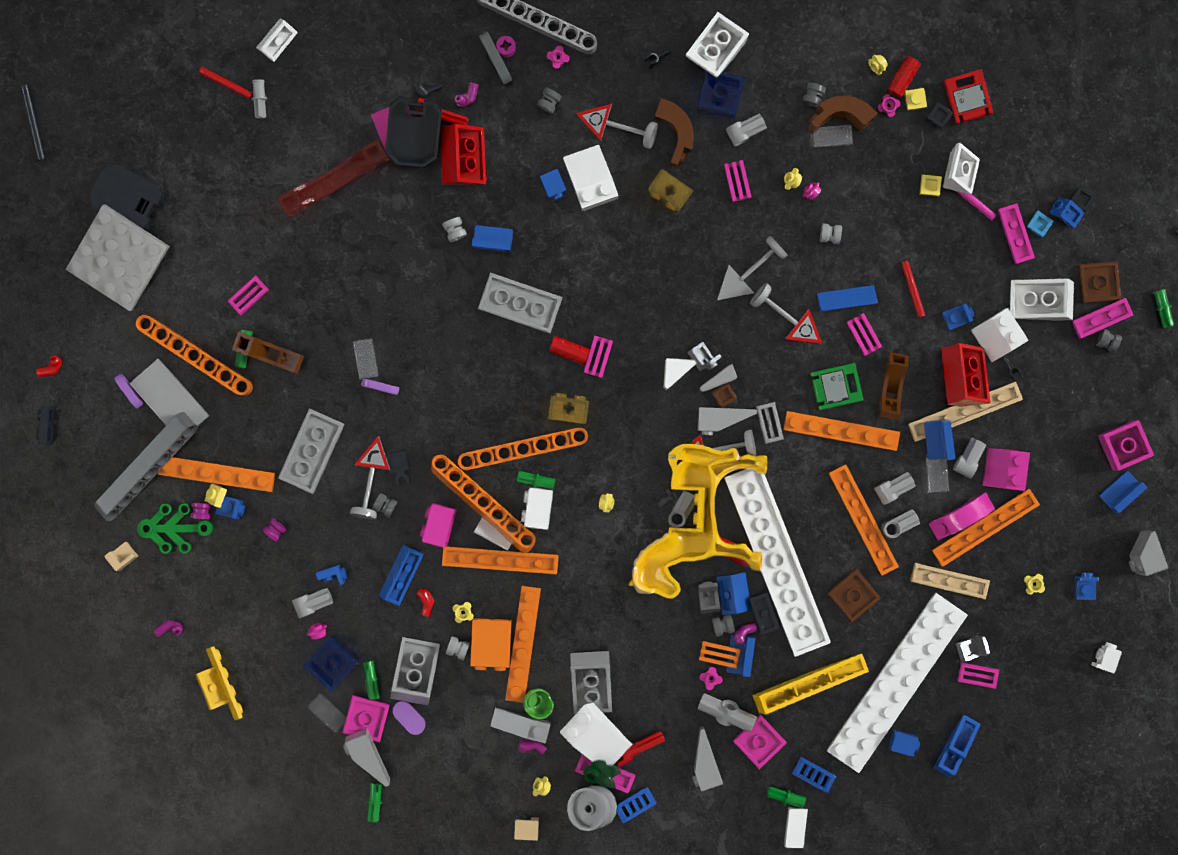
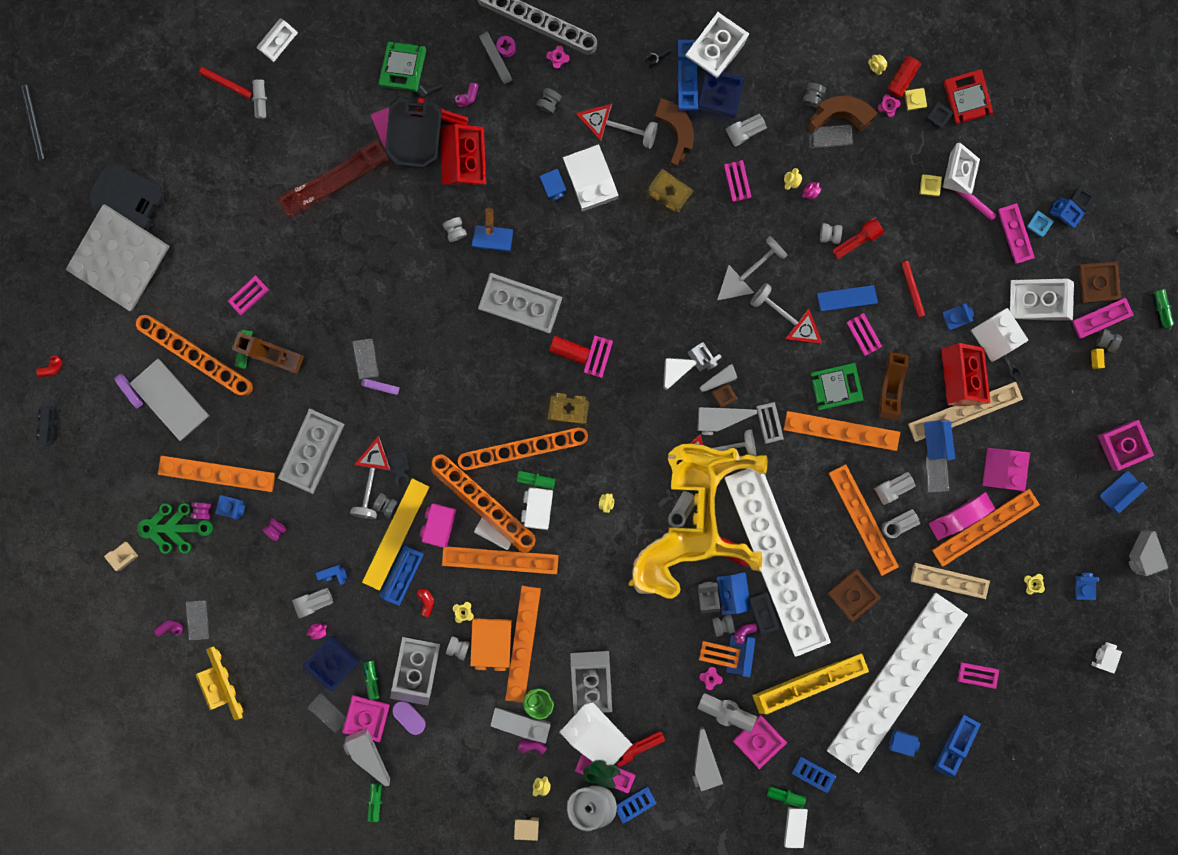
dark grey beam [94,412,197,521] -> none
light yellow plate [204,483,227,508] -> none
light grey piece [953,438,986,479] -> none
flat silver bracket [956,636,990,662] -> none
none -> clear tile [186,600,209,640]
none -> yellow tile [362,478,429,591]
none -> green container [378,42,426,92]
none -> clear orange tile [486,208,493,234]
none -> blue slope [678,40,698,110]
none -> red piece [833,218,885,259]
none -> yellow tile [1091,349,1105,369]

